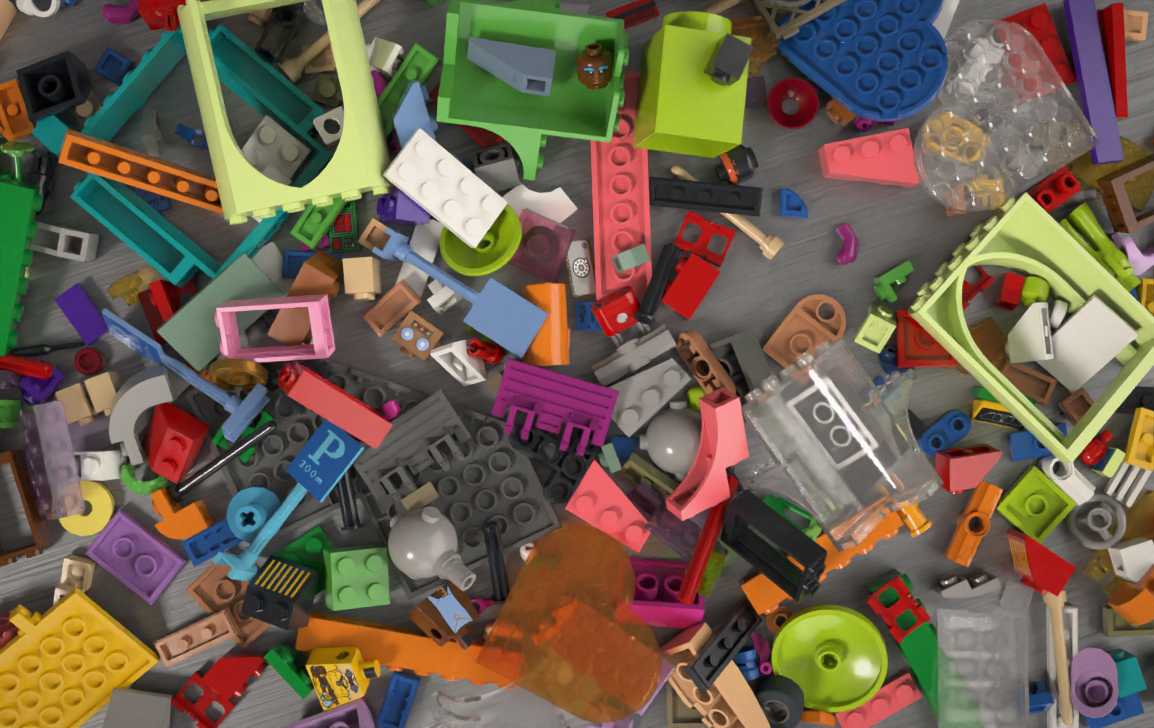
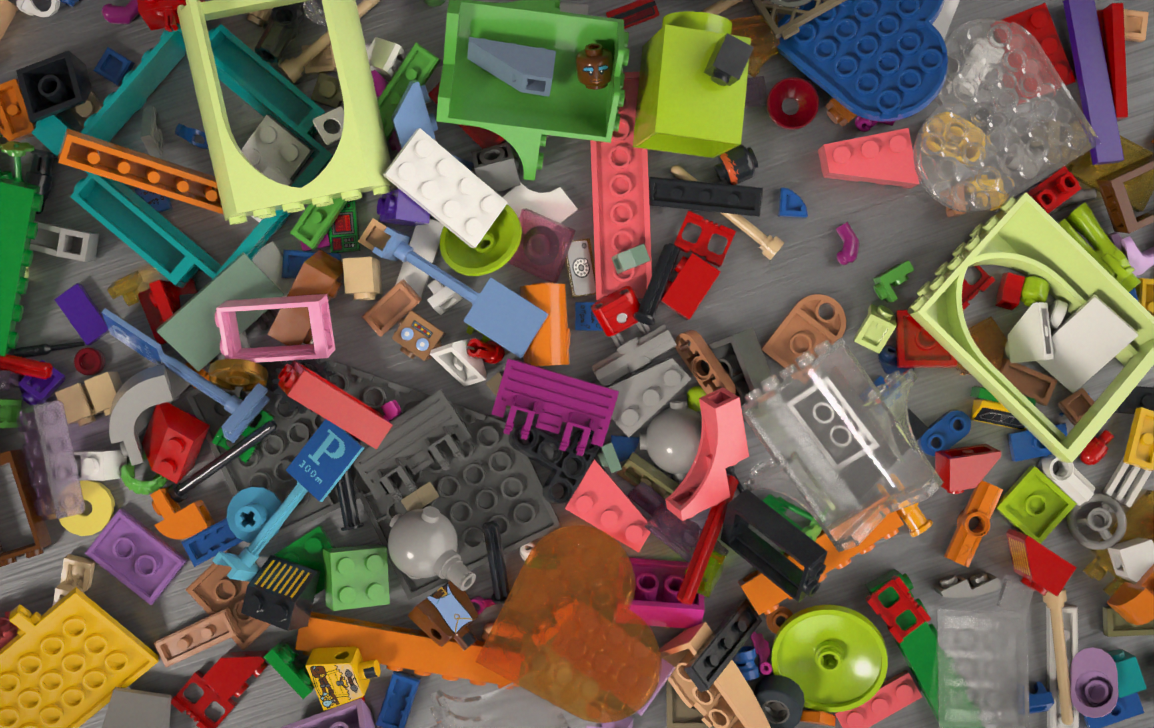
yellowish green tile [1092,447,1126,478] -> none

